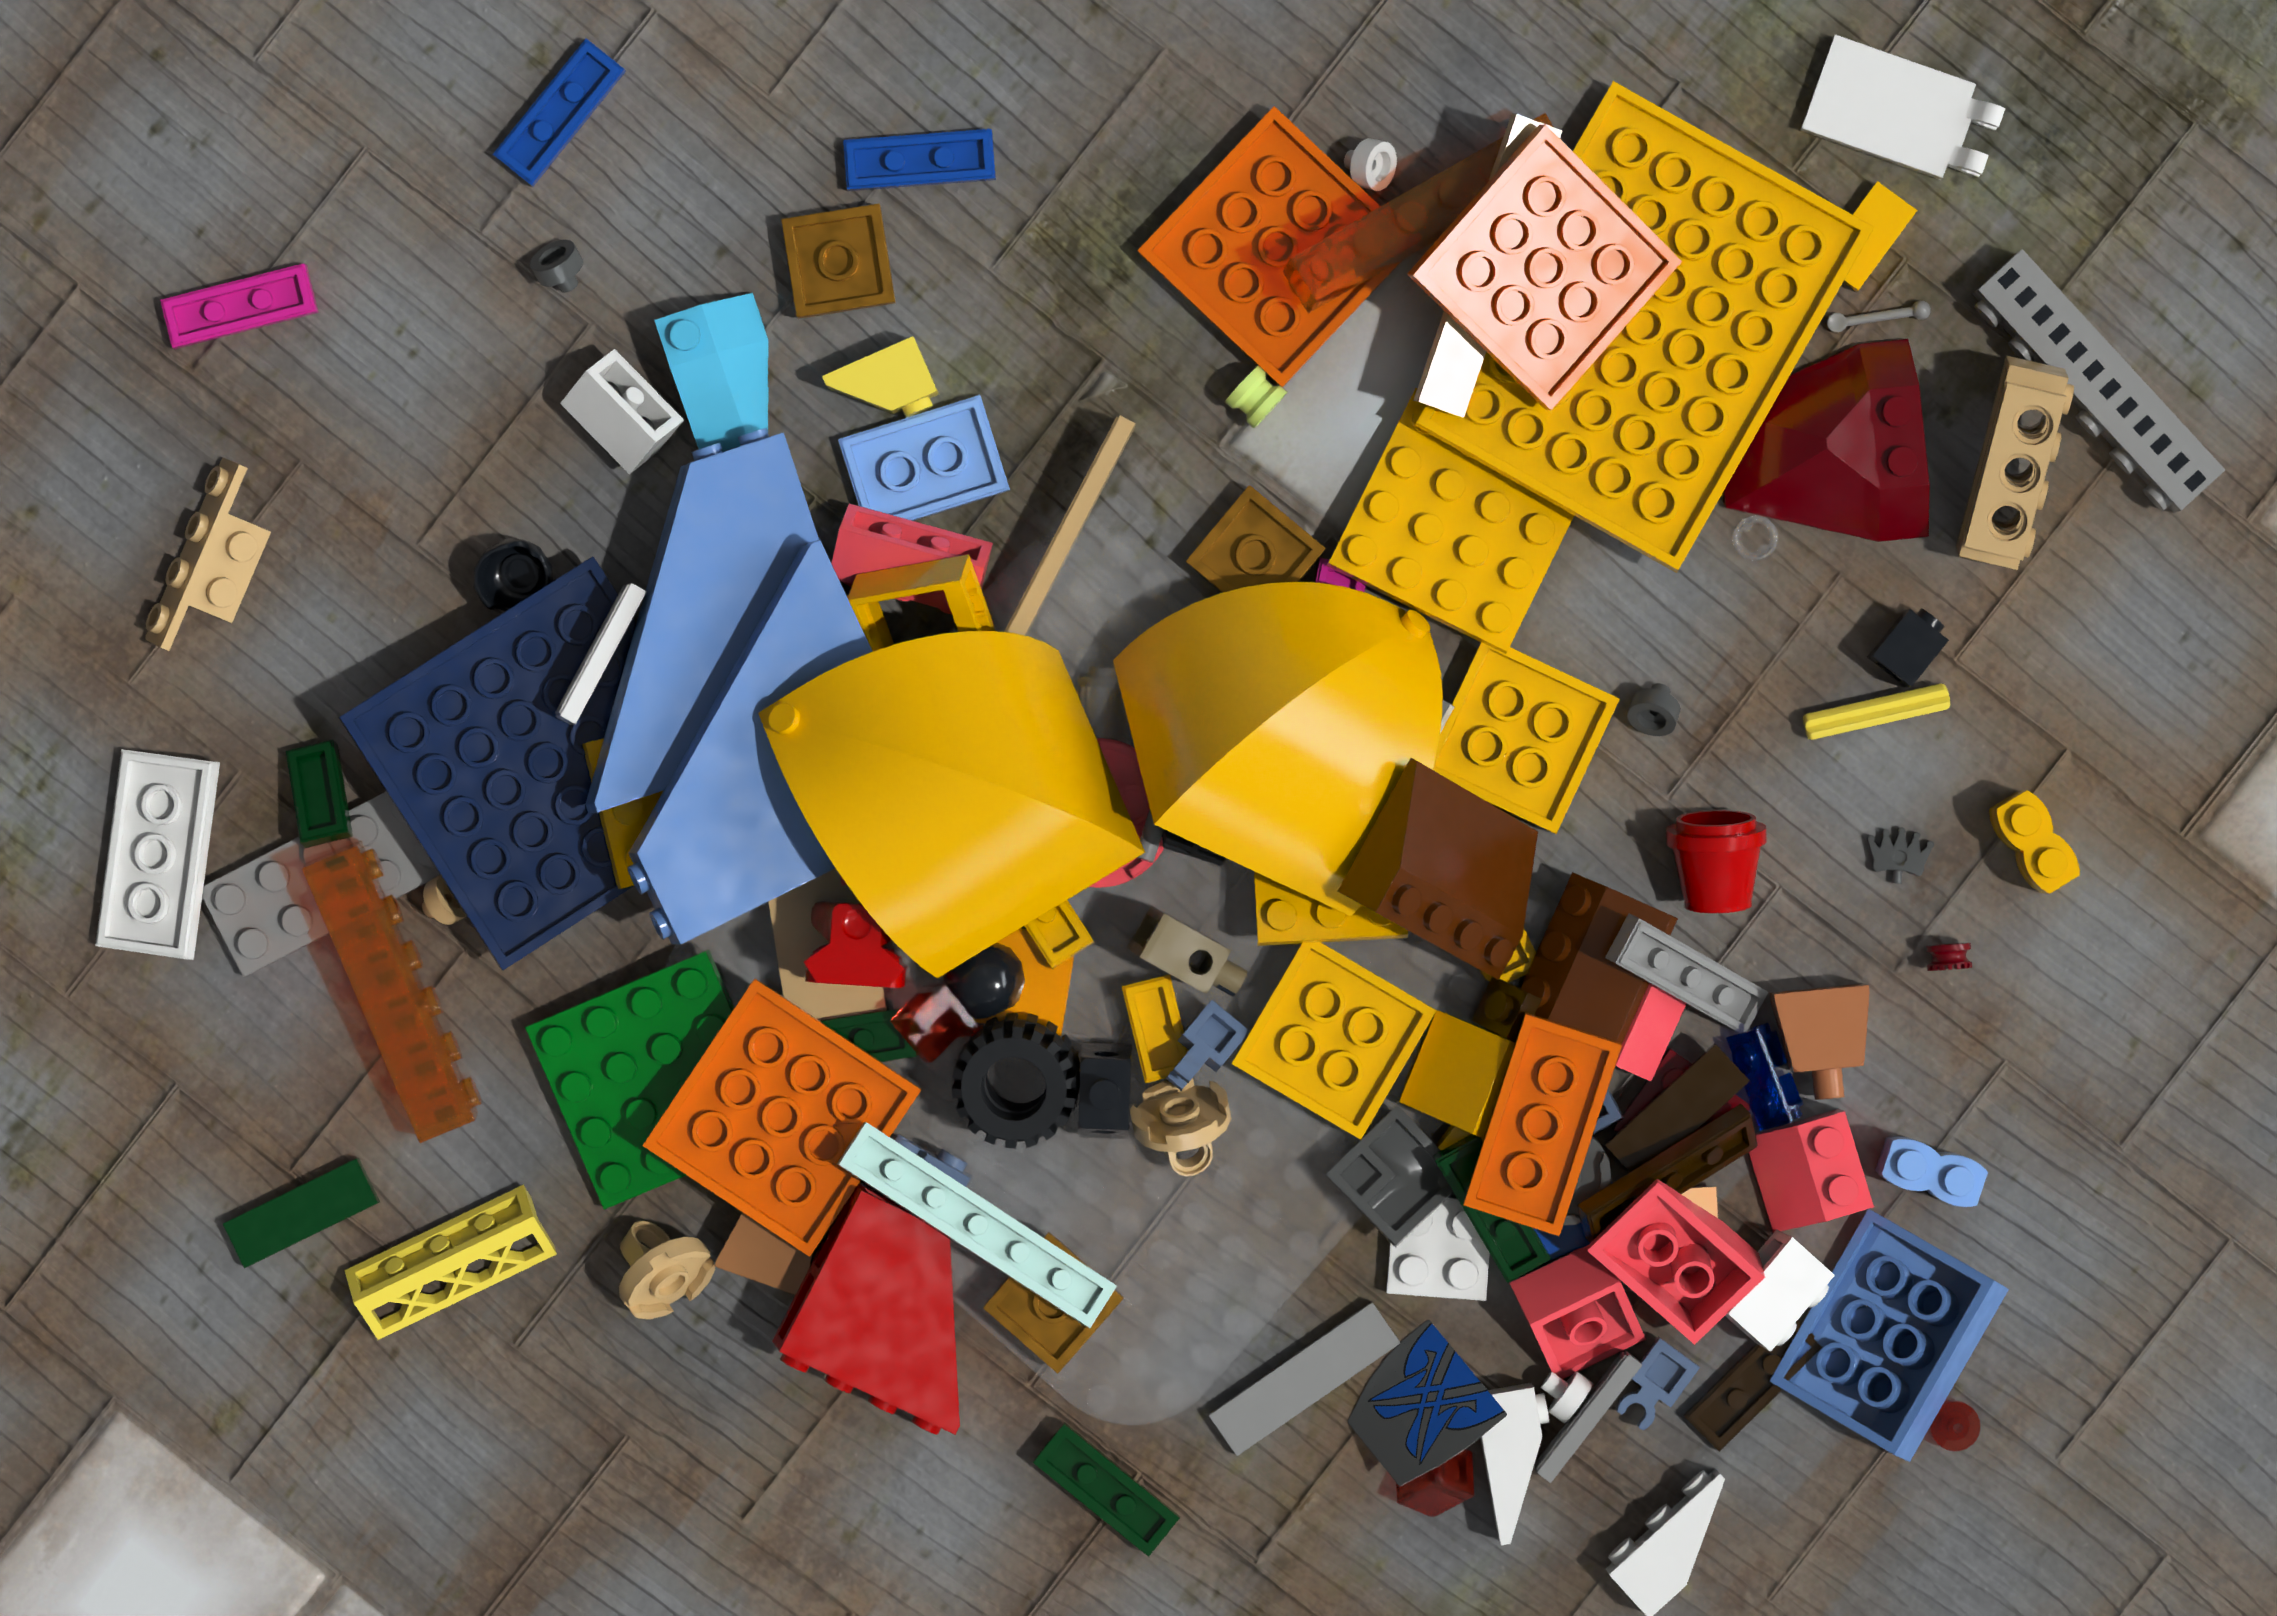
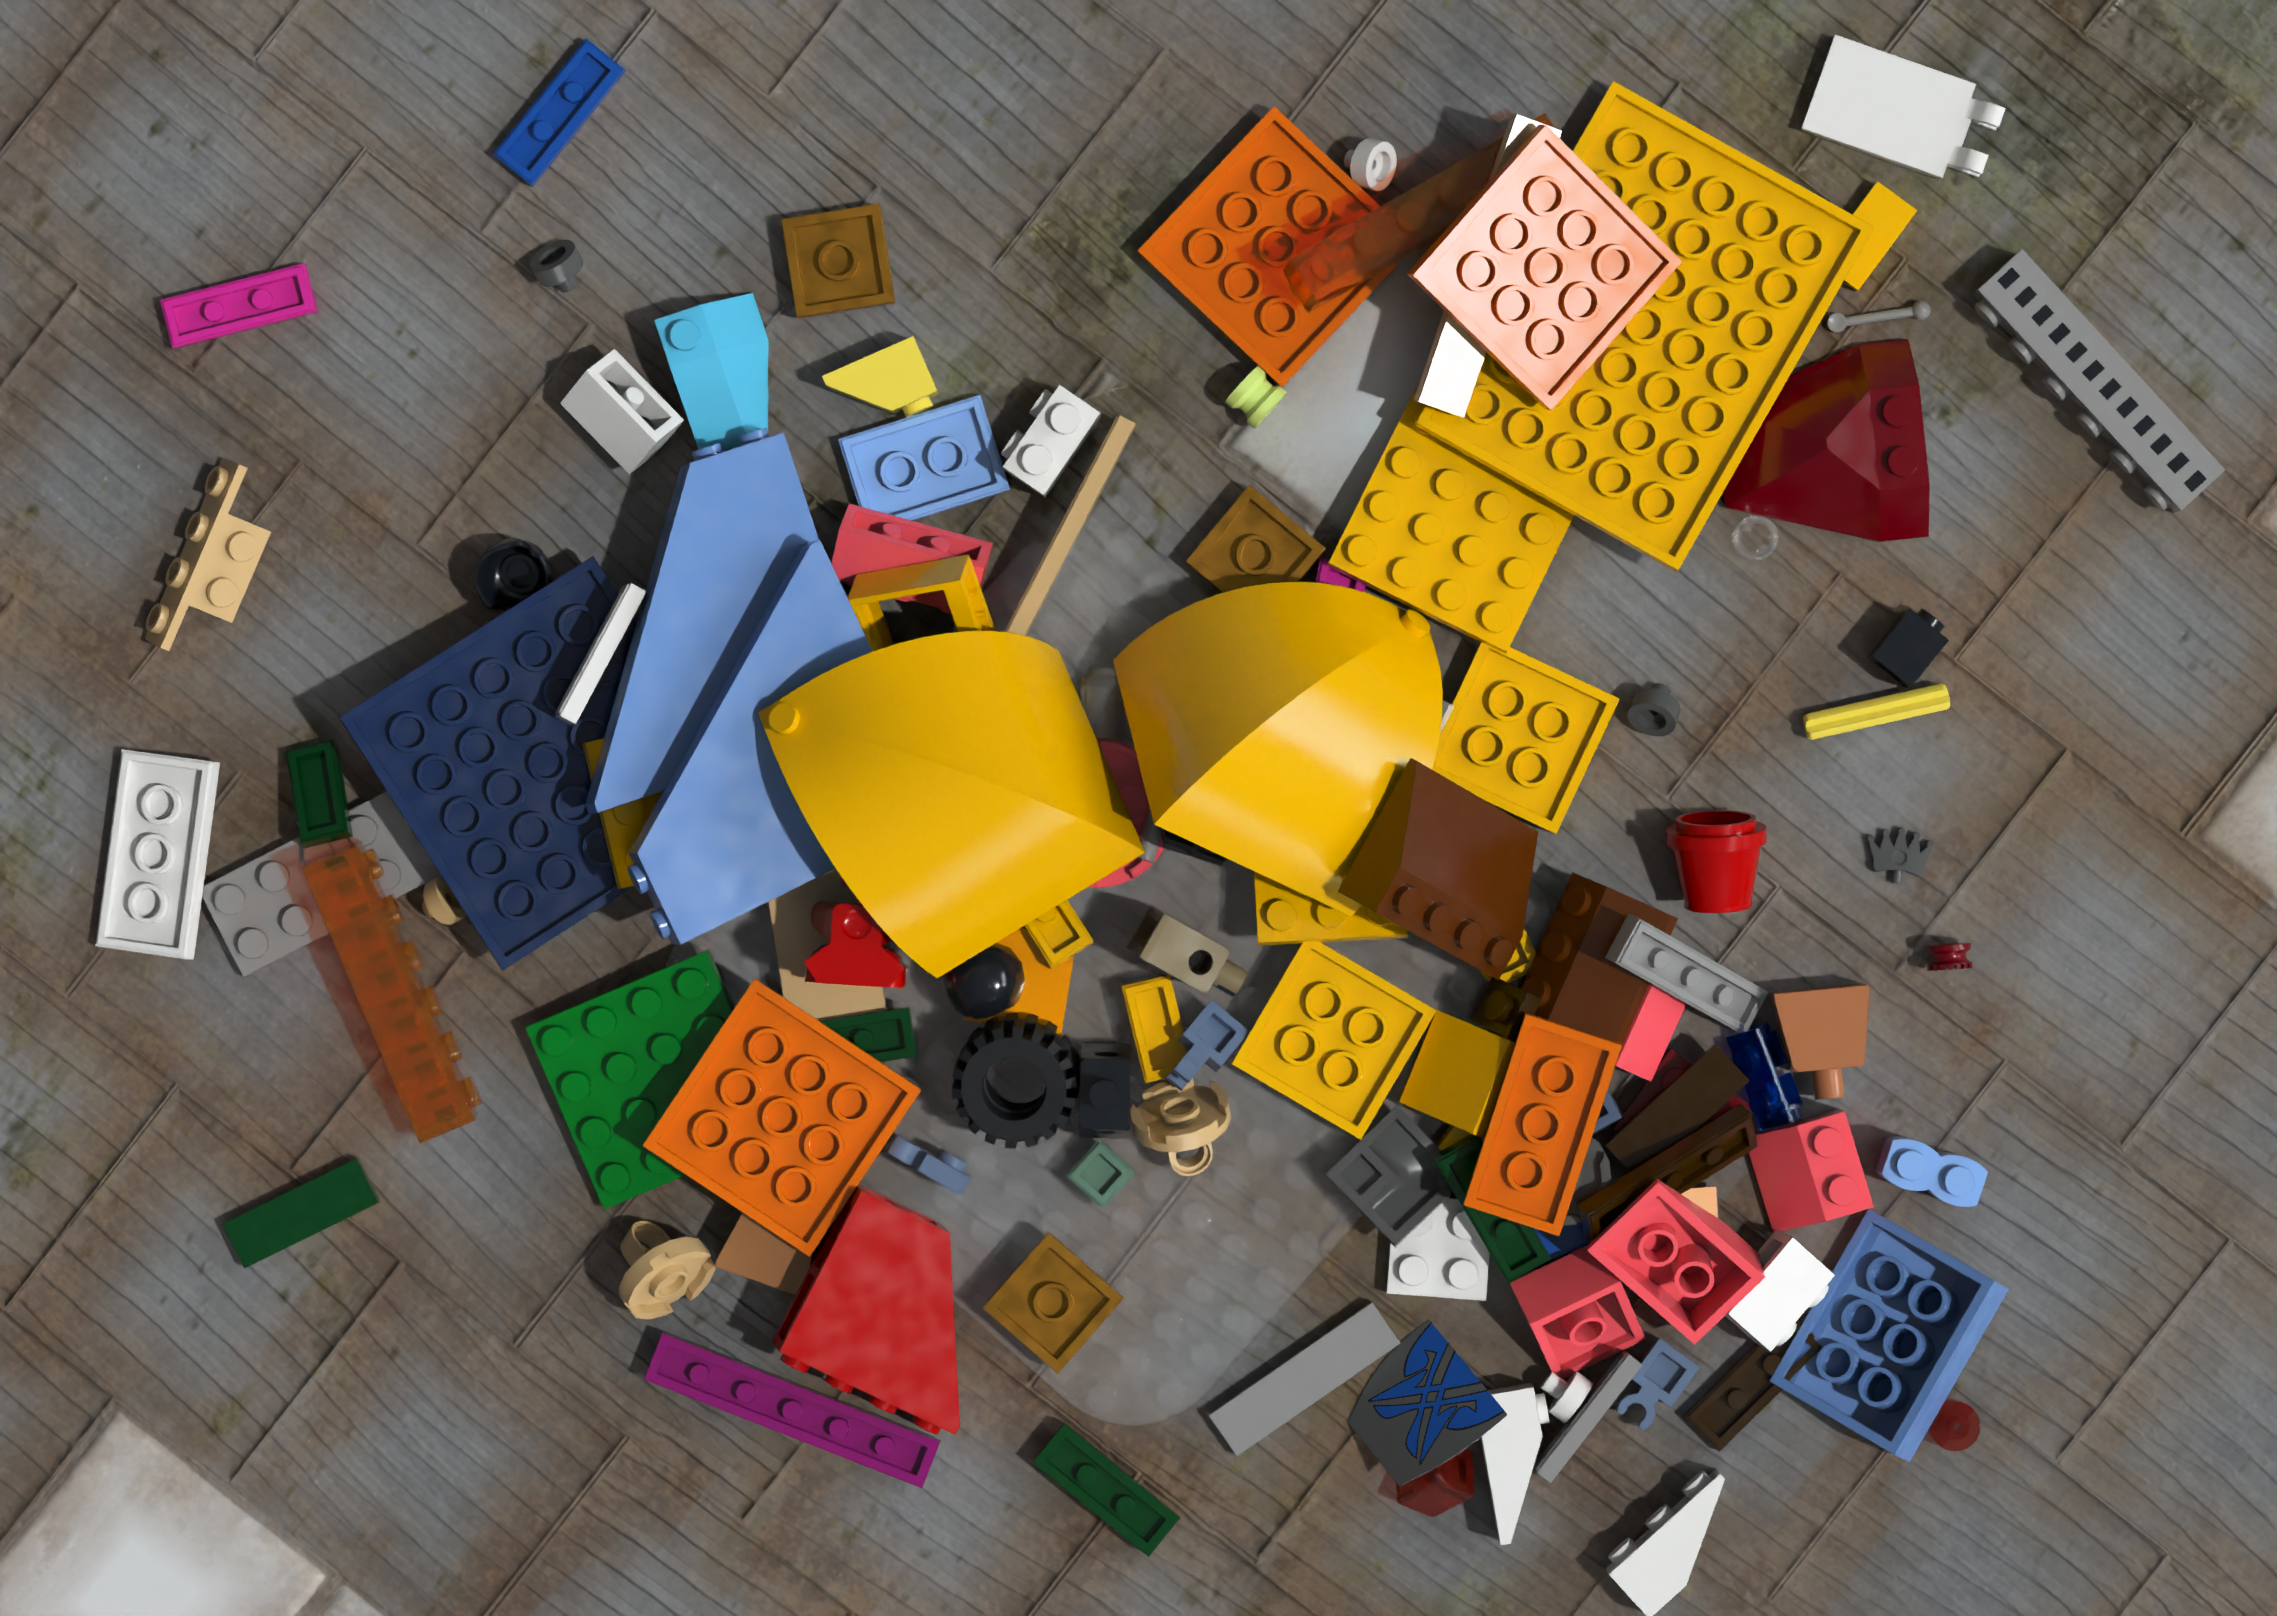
light yellow fence [344,1185,557,1340] -> none
light aqua plate [837,1122,1117,1328] -> none
blue tile [843,129,996,191] -> none
clear red panel [890,985,980,1063] -> none
tan brick [1956,355,2074,570] -> none
yellow brick [1989,790,2080,894] -> none
none -> magenta plate [644,1332,941,1488]
none -> white brick [1001,385,1101,498]
none -> sand green tile [1066,1138,1136,1209]

